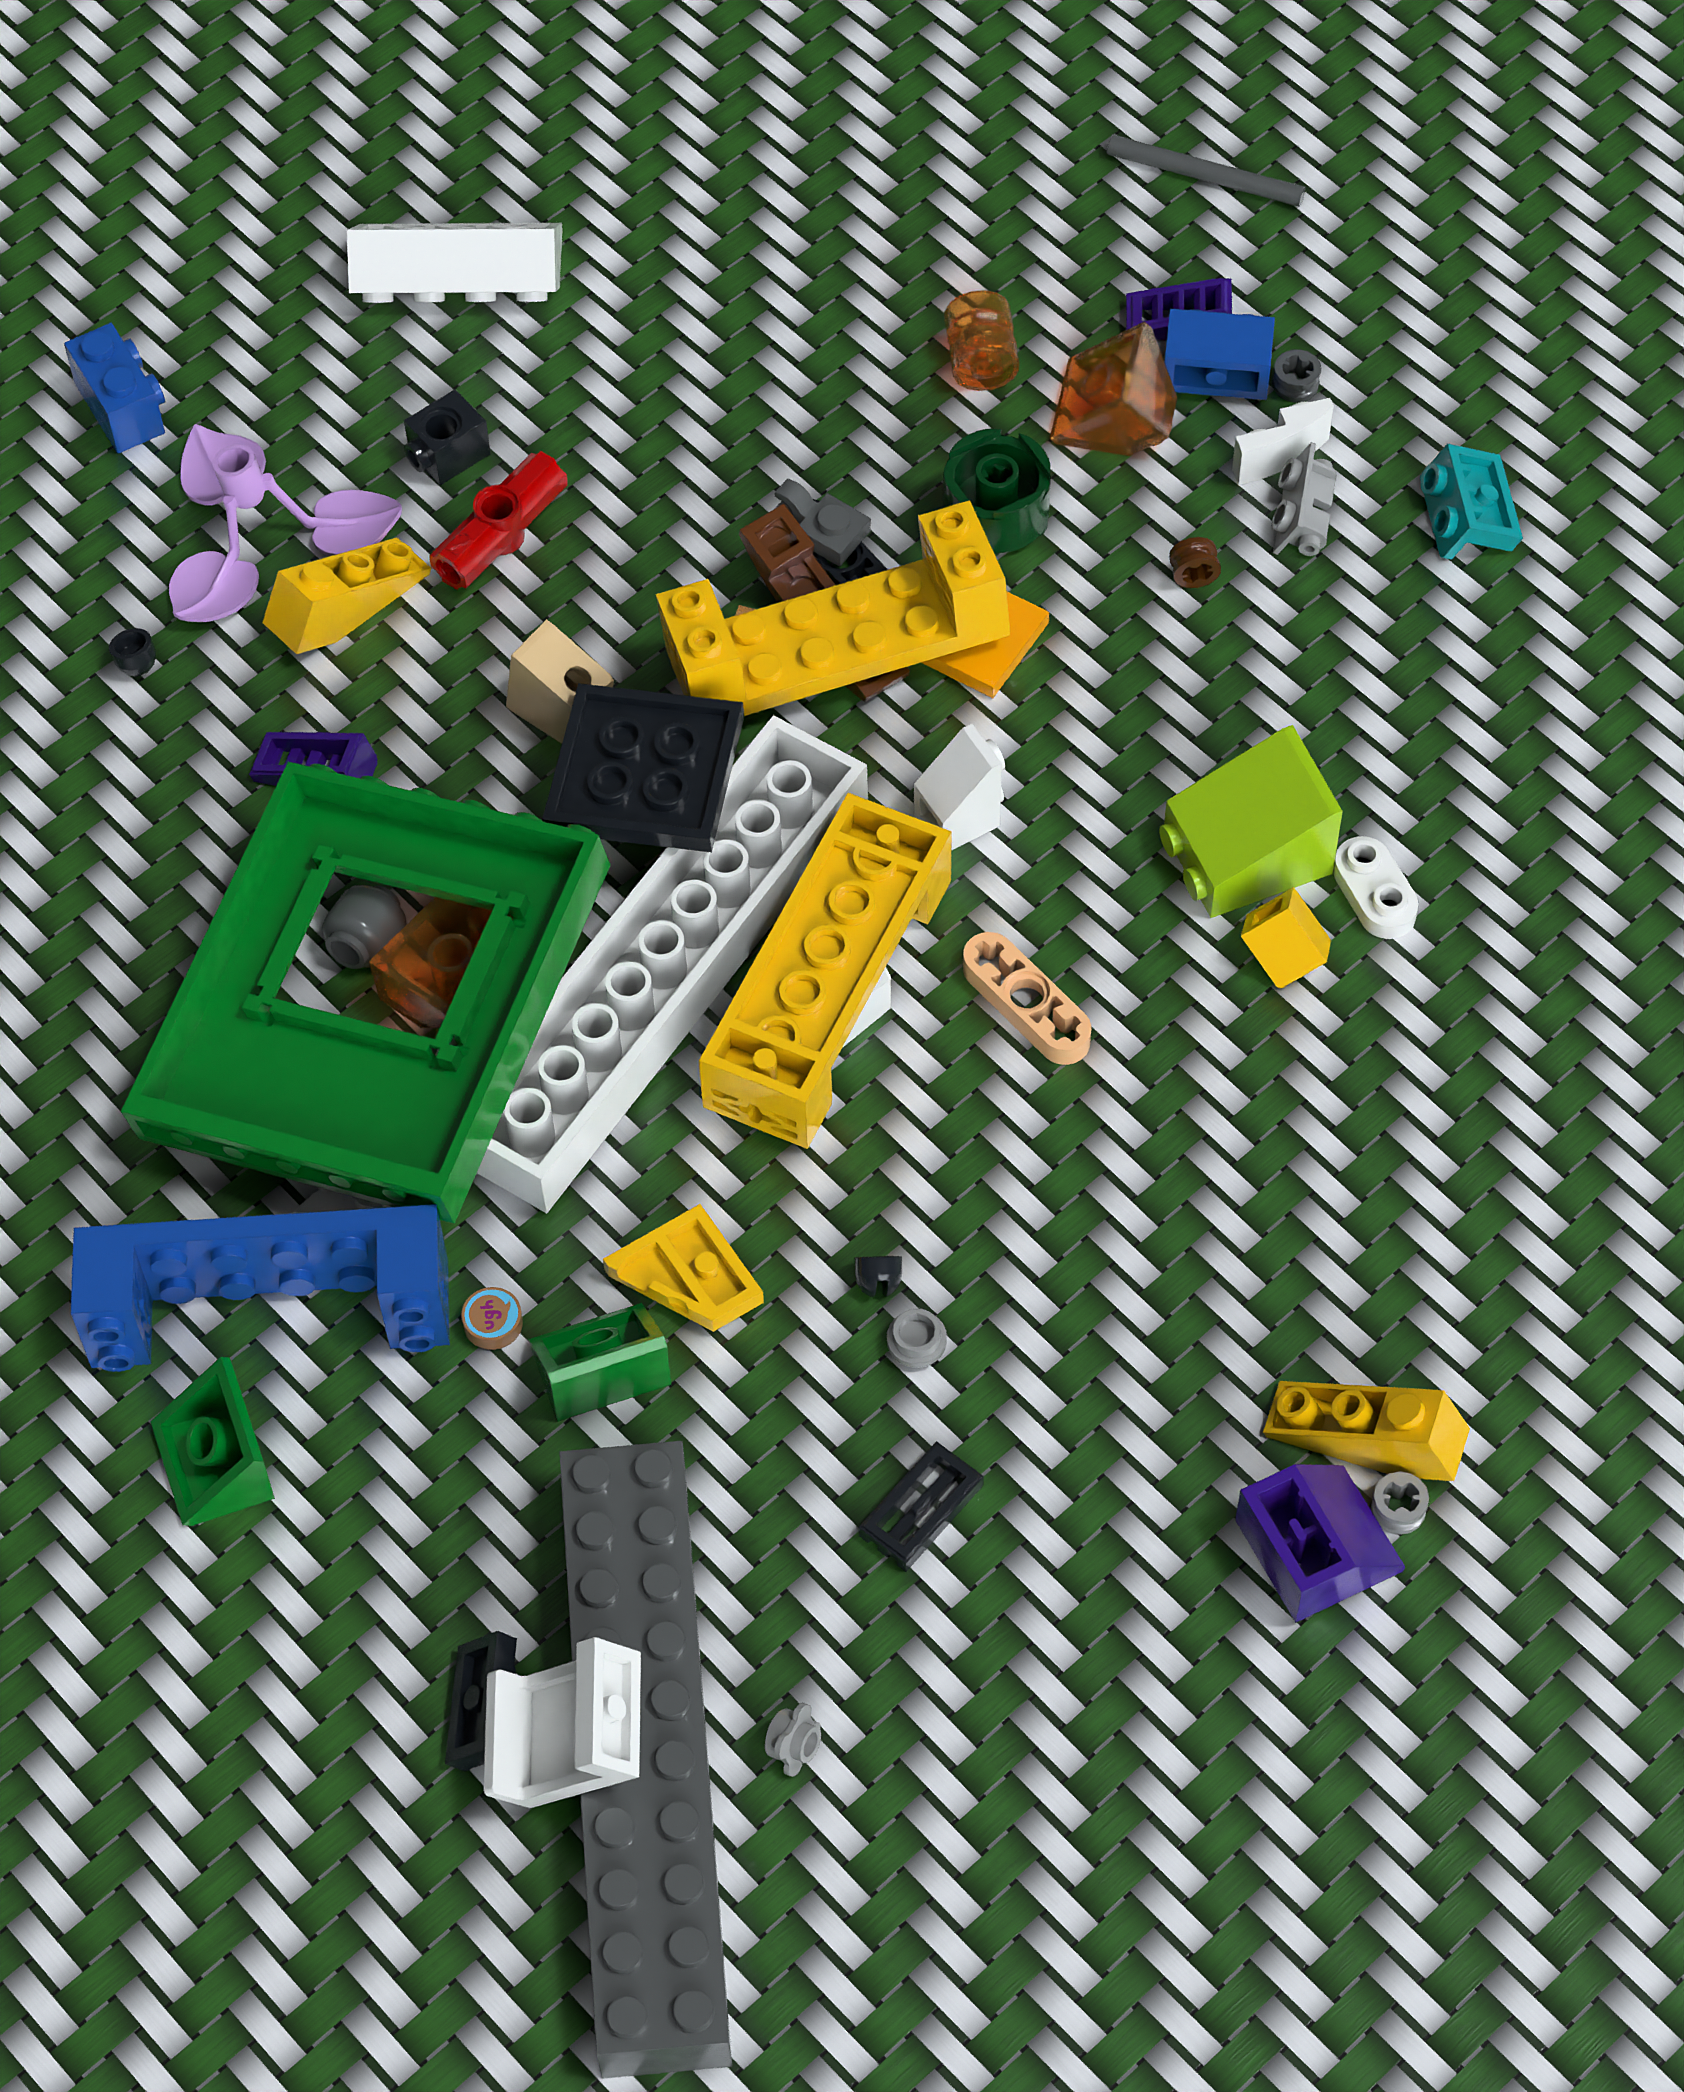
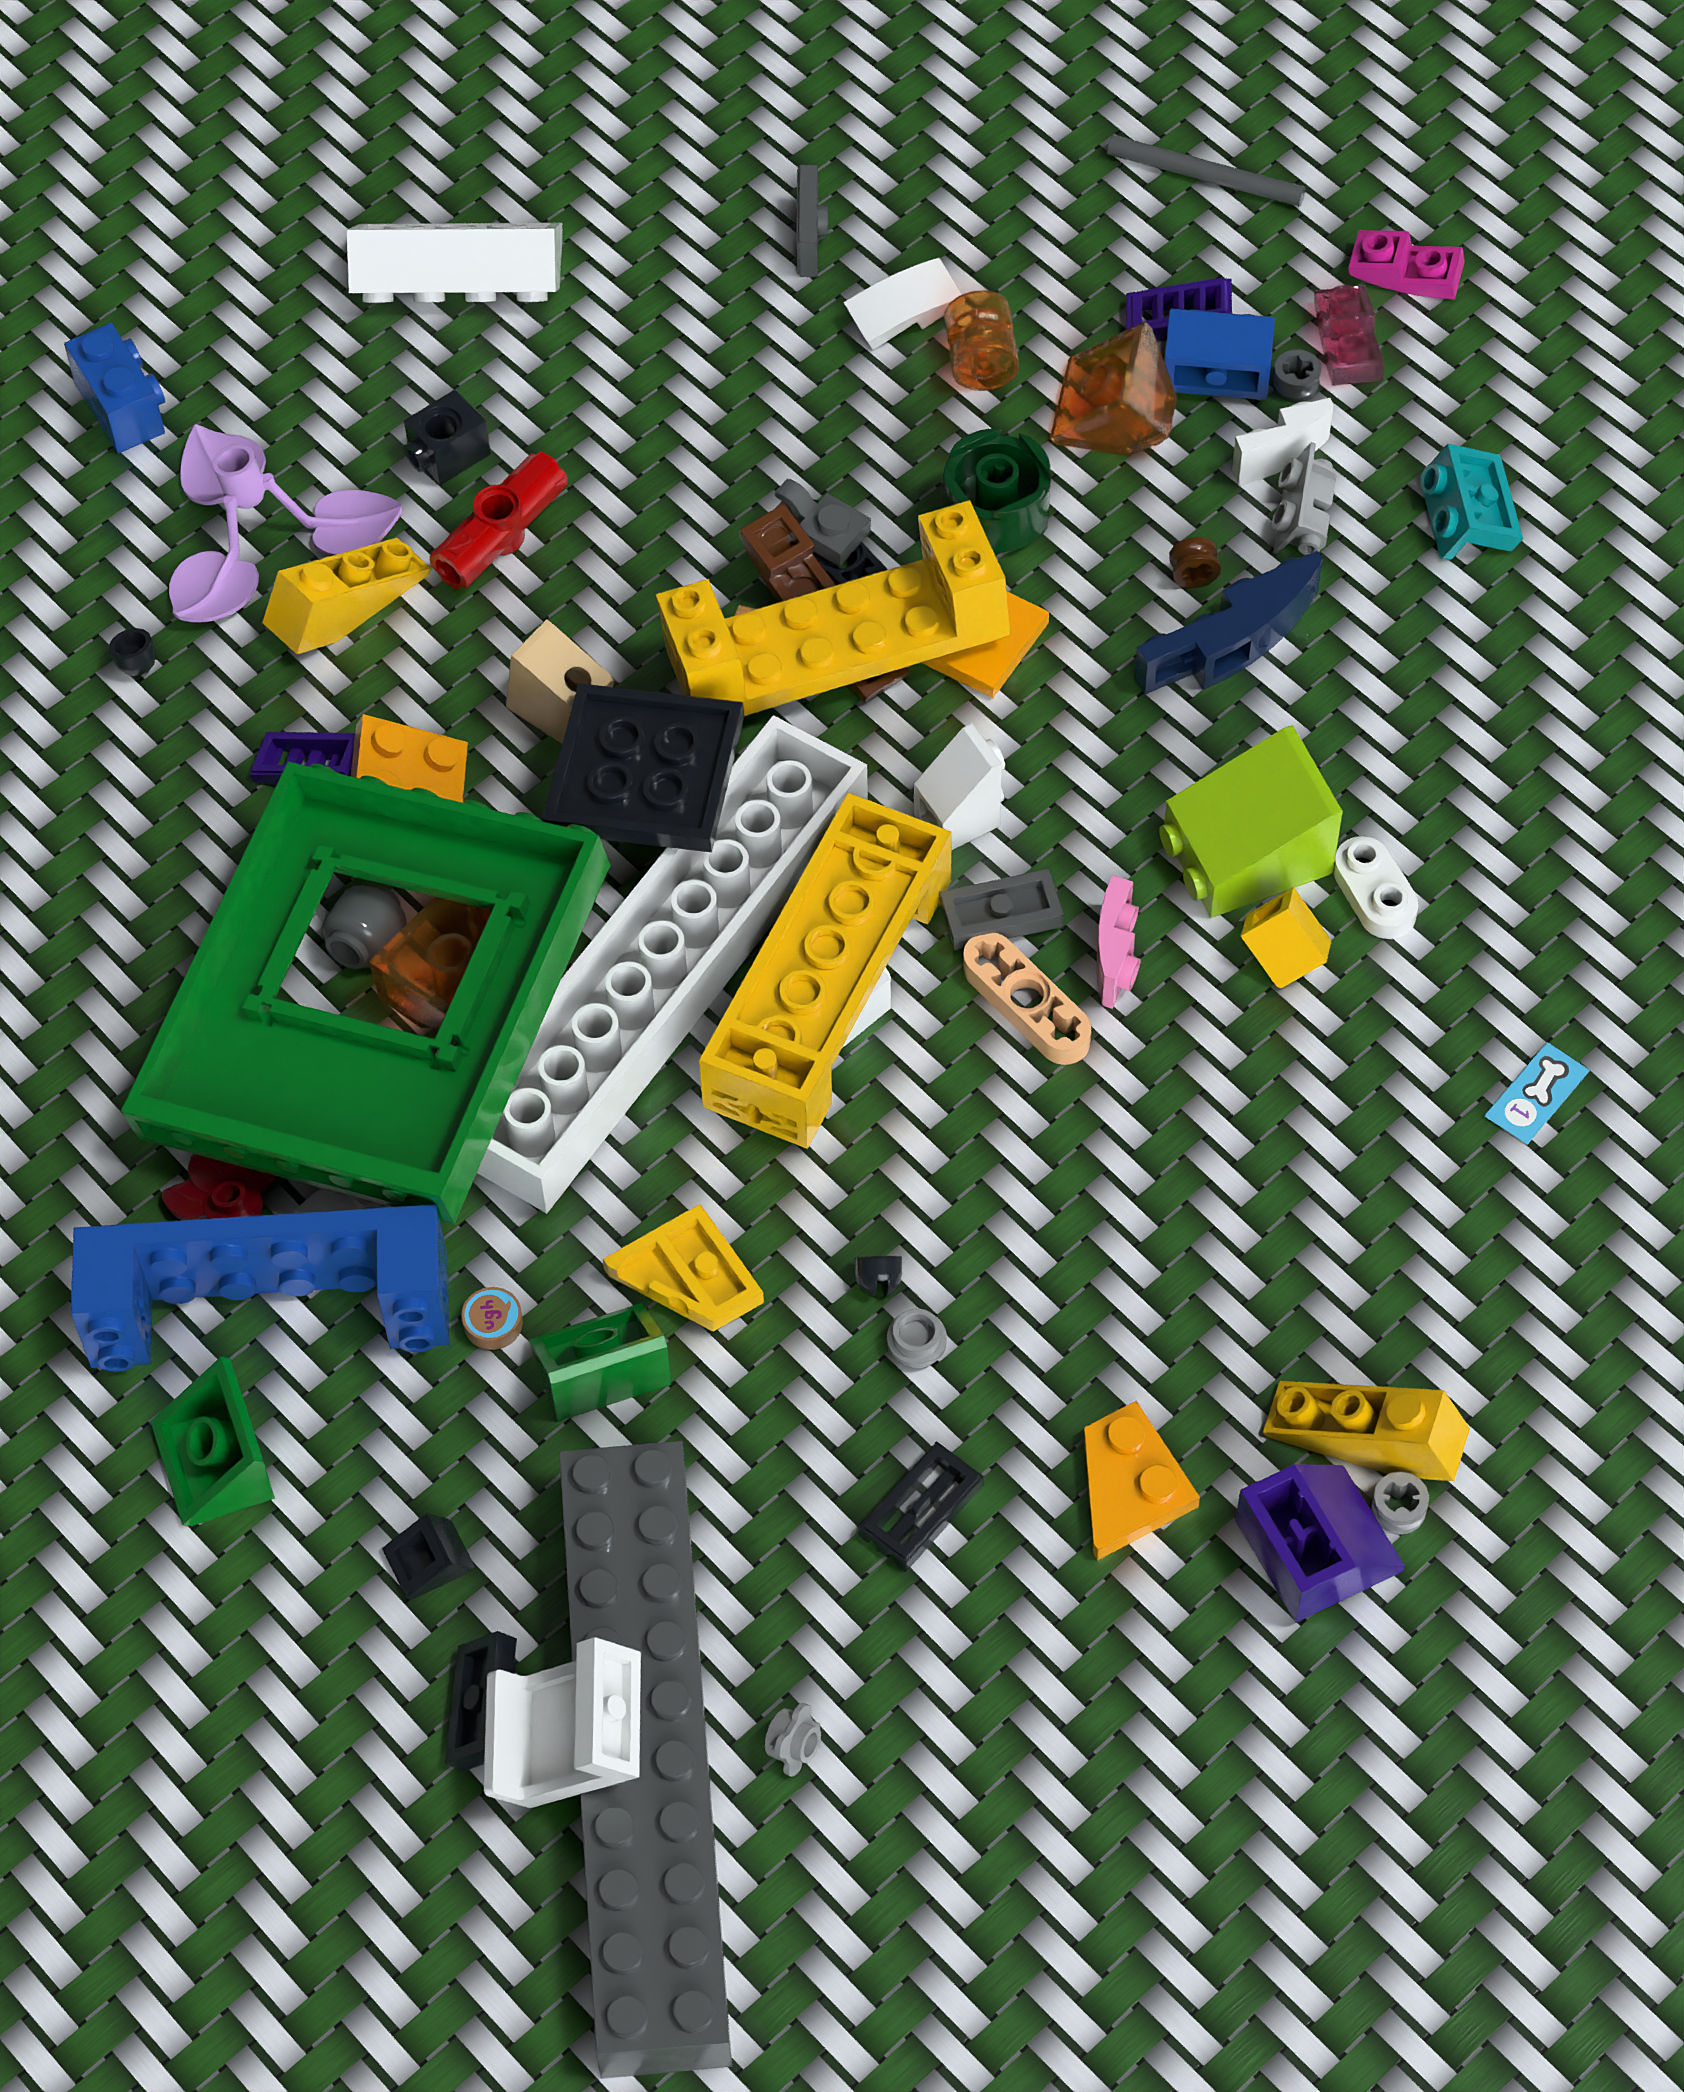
none -> dark red plate [162,1154,276,1221]
none -> light orange plate [351,714,468,803]
none -> black slope [382,1513,475,1600]
none -> dark grey plate [796,165,828,277]
none -> white slope [844,258,966,350]
none -> dark grey plate [939,869,1064,950]
none -> light orange wing [1083,1401,1200,1561]
none -> bright pink slope [1096,875,1141,1009]
none -> dark blue slope [1134,551,1323,694]
none -> clear pink slope [1314,285,1385,386]
none -> dark pink slope [1348,230,1465,299]
none -> medium azure sticker [1485,1042,1590,1145]

